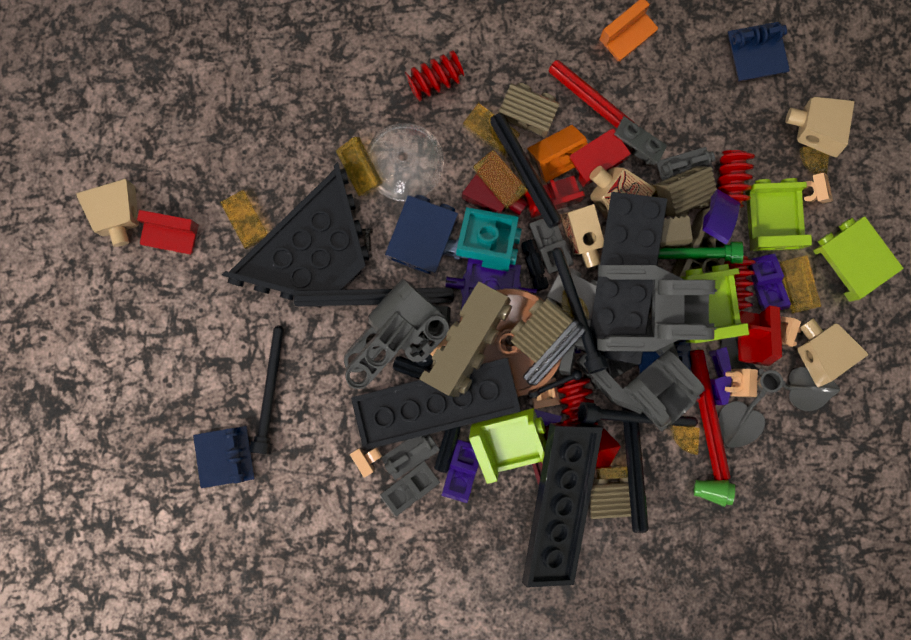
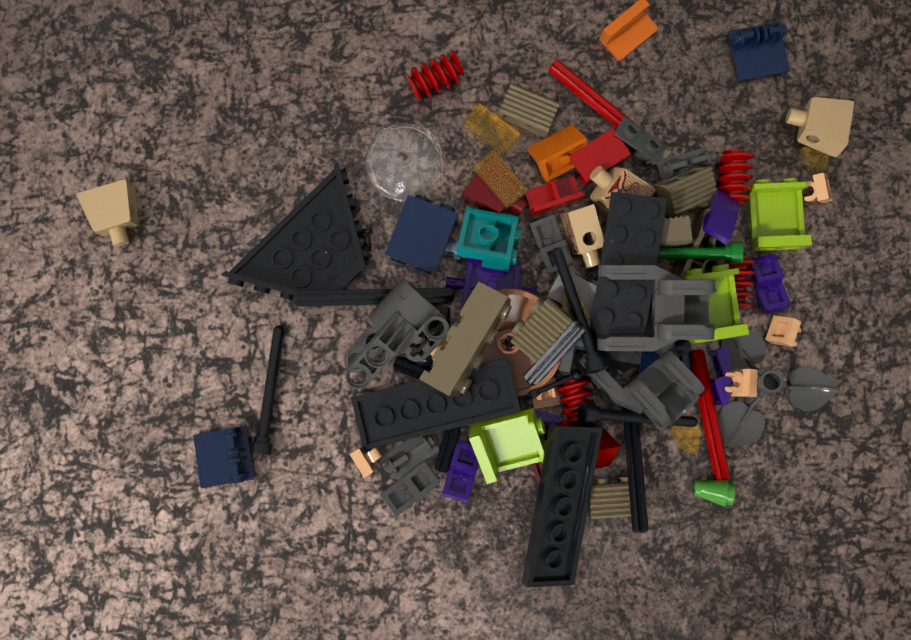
red panel [137,210,199,255] -> none
clear yellow tile [220,190,268,249] -> none
clear yellow tile [335,137,383,197] -> none
black axle [490,113,561,228] -> none
black axle [521,239,549,291] -> none
clear yellow tile [596,465,628,479] -> none
red panel [738,305,782,366] -> none
clear yellow tile [779,255,821,313] -> none
tan torso [798,318,868,387] -> none
lime panel [813,216,904,302] -> none

